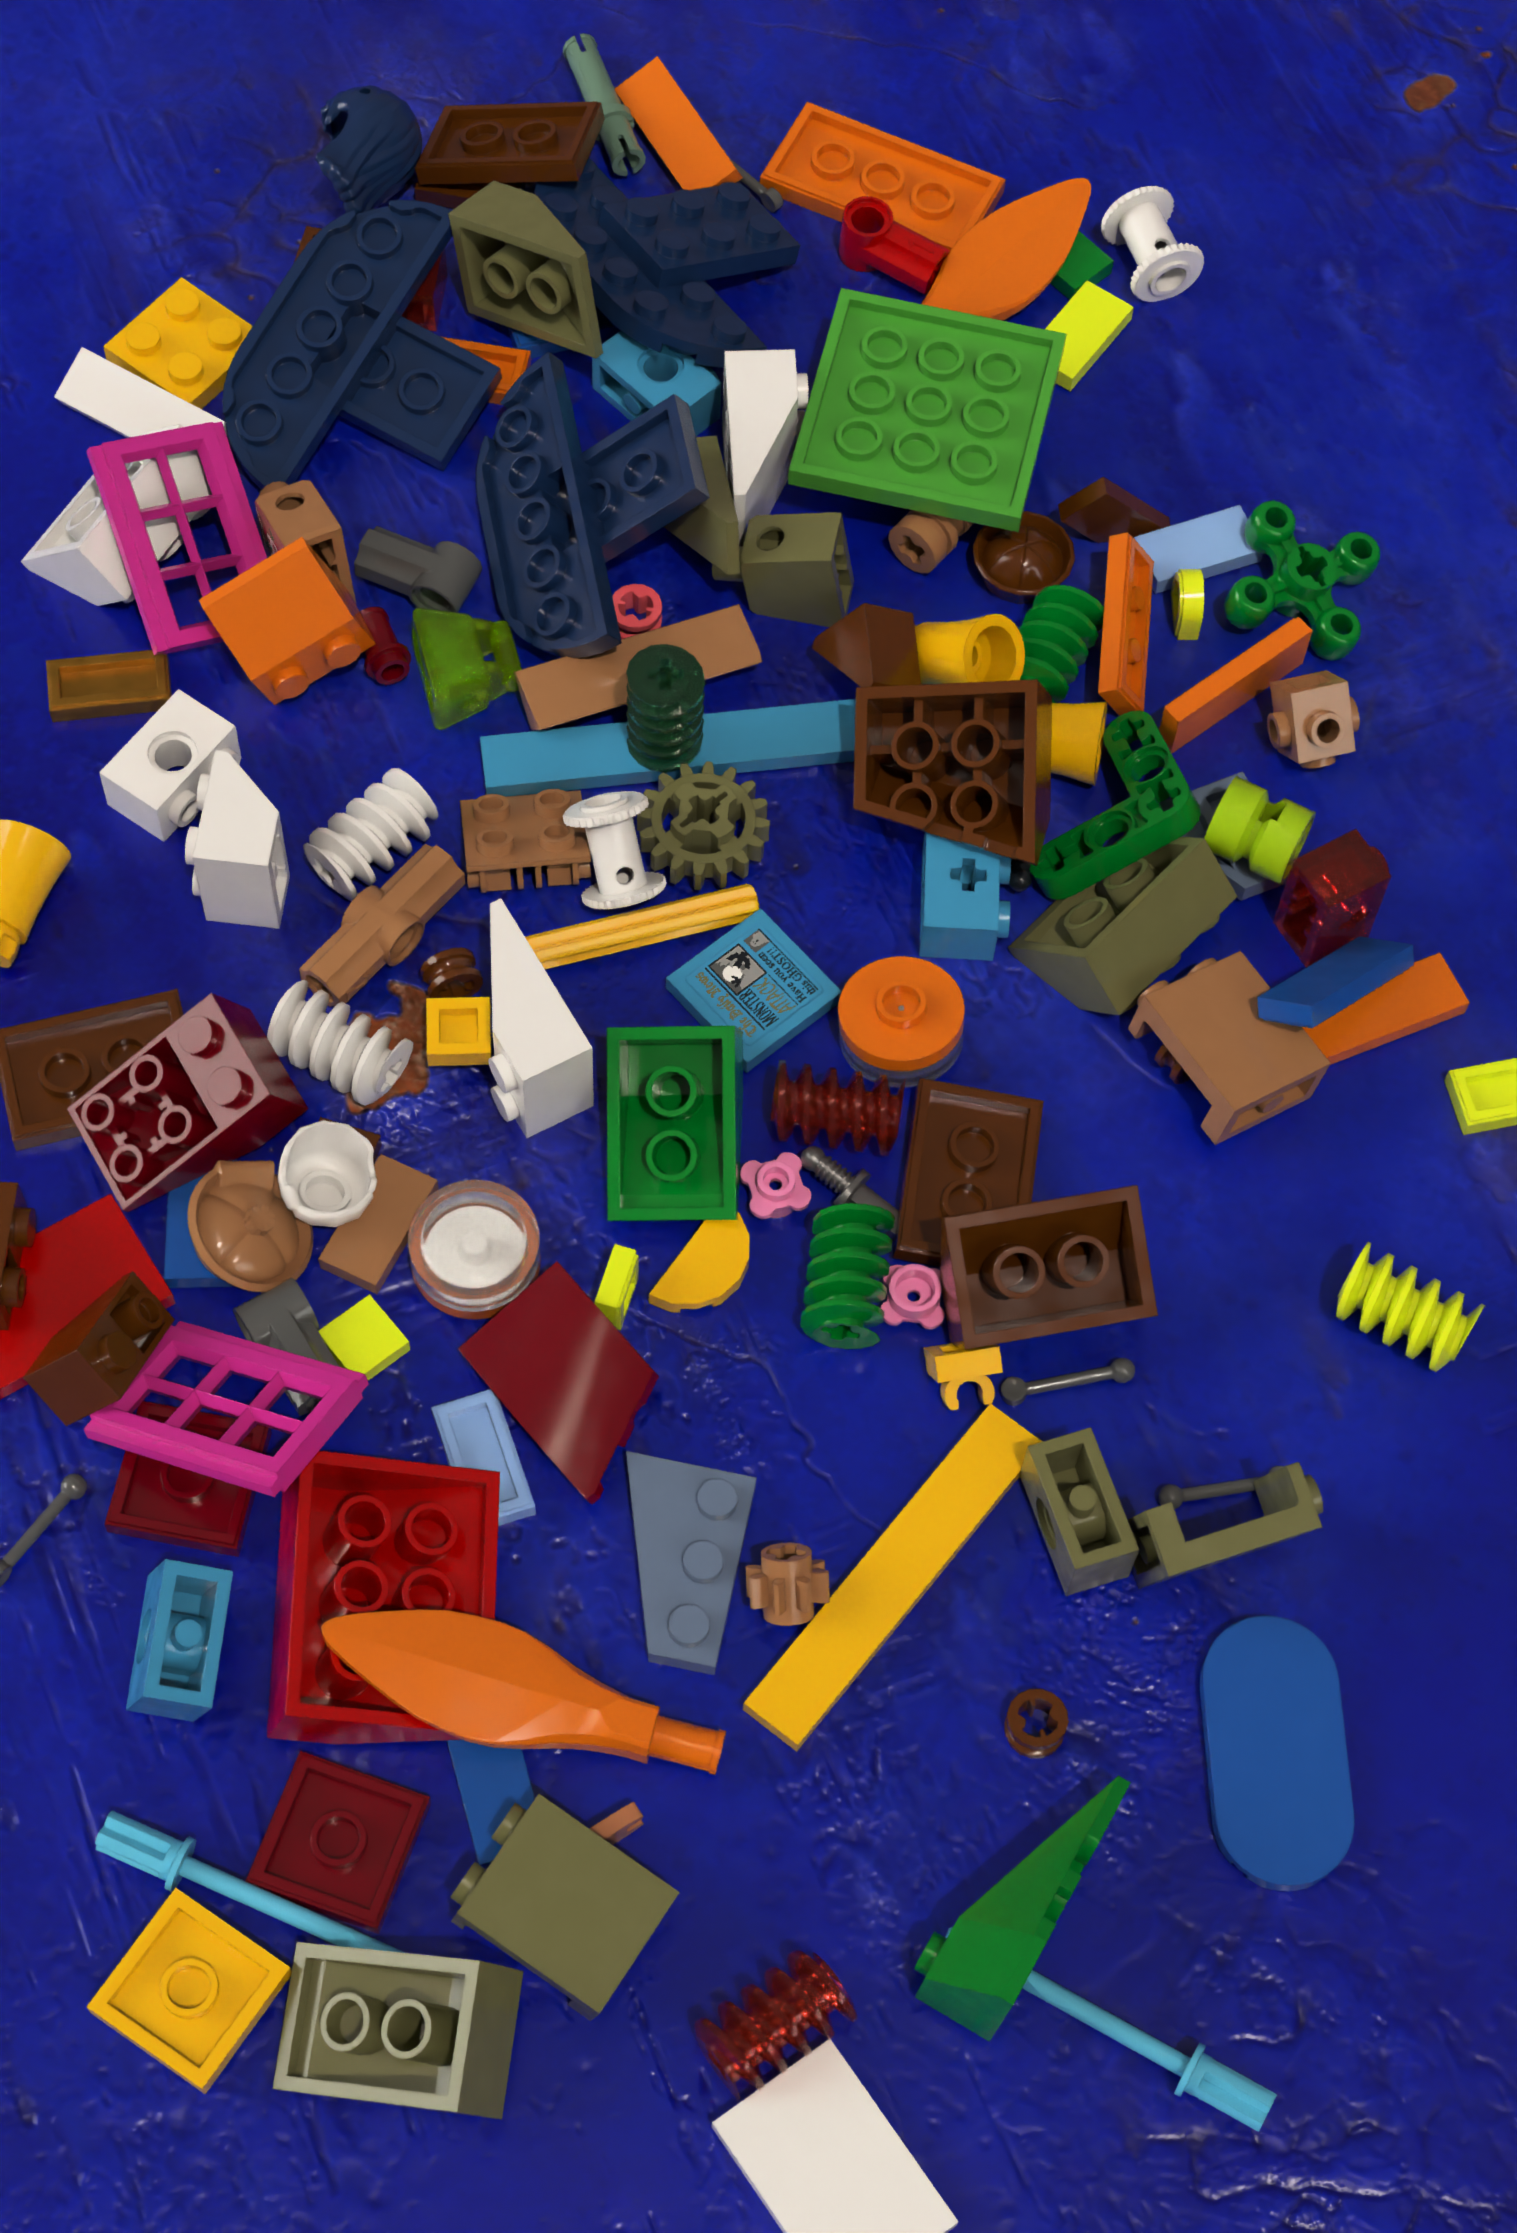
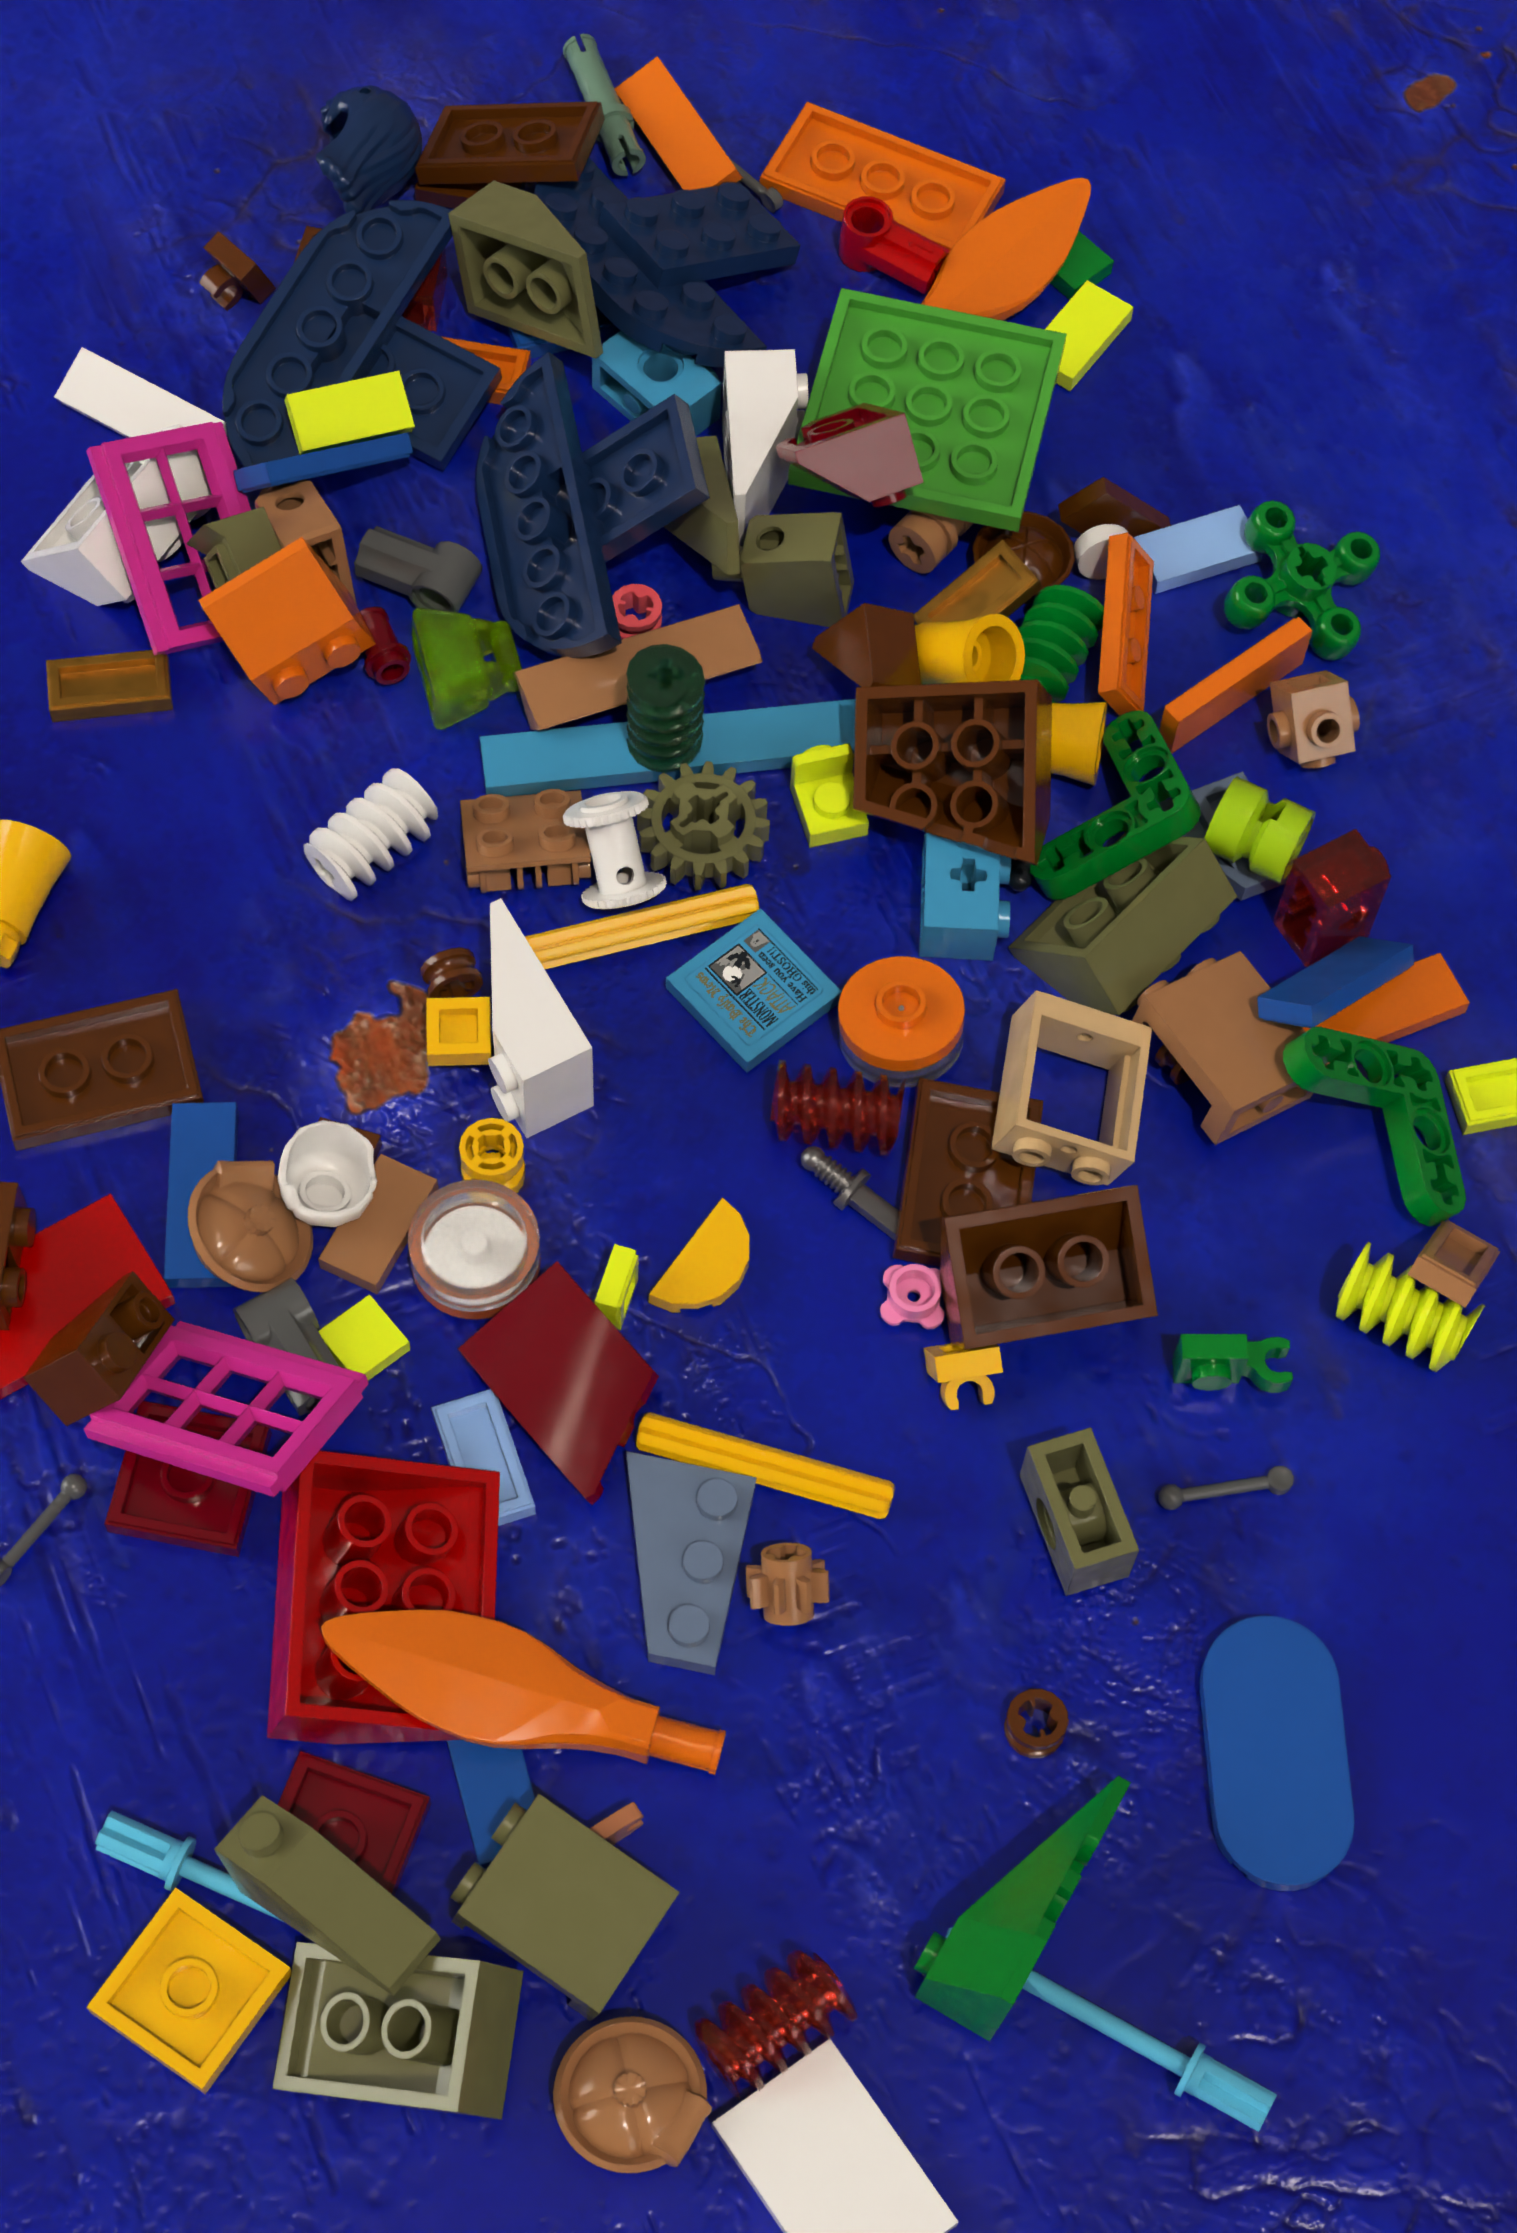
dark red slope [67,993,308,1212] -> none
white brick [99,689,242,842] -> none
yellow plate [103,277,253,409] -> none
dark azure brick [126,1559,233,1722] -> none
white slope [185,750,290,929] -> none
white piece [267,980,414,1106] -> none
medium nougat piece [299,844,466,1007] -> none
green slope [607,1025,743,1221] -> none
bright pink plate [740,1152,811,1219] -> none
yellow tile [743,1403,1043,1752] -> none
green piece [800,1203,895,1349] -> none
dark grey hinge [1001,1357,1135,1406] -> none
white hose [1100,186,1204,302] -> none
olive panel [1128,1462,1323,1589] -> none
neon yellow tile [1170,569,1204,640] -> none
none -> olive window [186,506,281,589]
none -> reddish brown tile [199,231,276,311]
none -> olive slope [214,1795,441,1996]
none -> blue tile [233,432,413,493]
none -> neon yellow tile [284,370,415,455]
none -> yellow wheel [459,1118,525,1200]
none -> medium nougat piece [553,2016,712,2173]
none -> yellow axle [636,1412,895,1519]
none -> slope [776,403,924,507]
none -> neon yellow bracket [790,744,869,848]
none -> pearl gold tile [913,540,1043,625]
none -> tan window [991,990,1152,1186]
none -> white tile [1074,524,1128,580]
none -> green plate [1172,1334,1293,1393]
none -> green beam [1283,1027,1466,1227]
none -> medium nougat tile [1407,1220,1500,1308]

